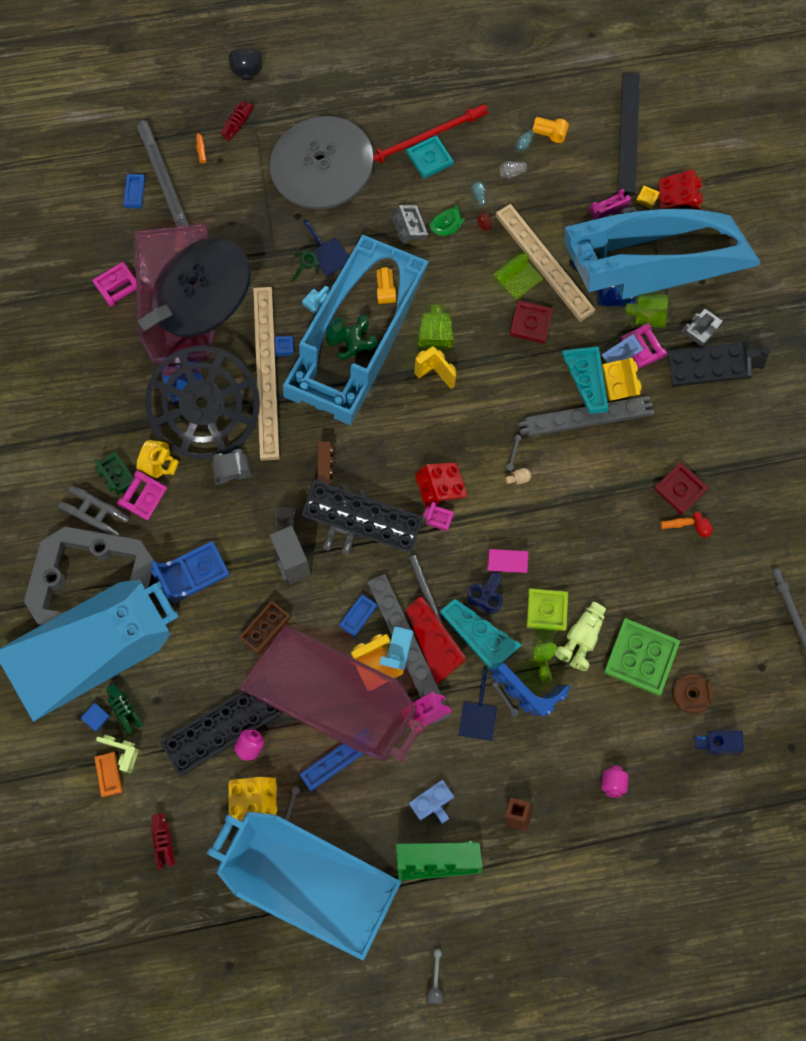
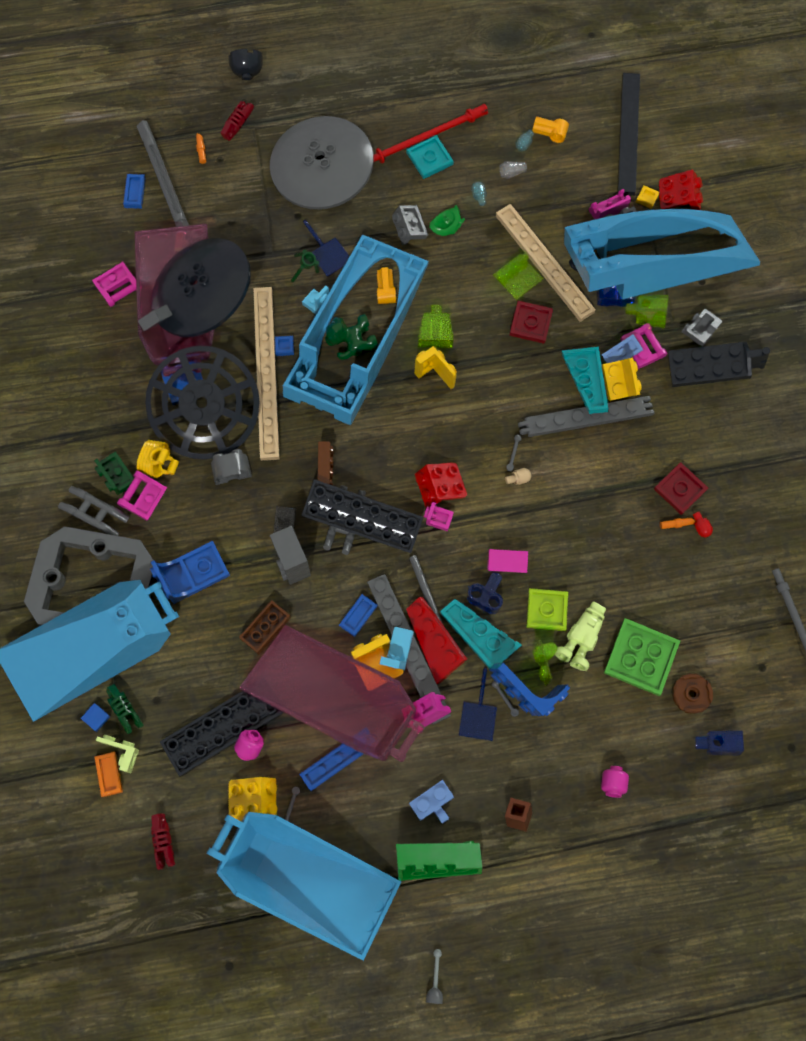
clear red tile [477,212,493,231] -> none

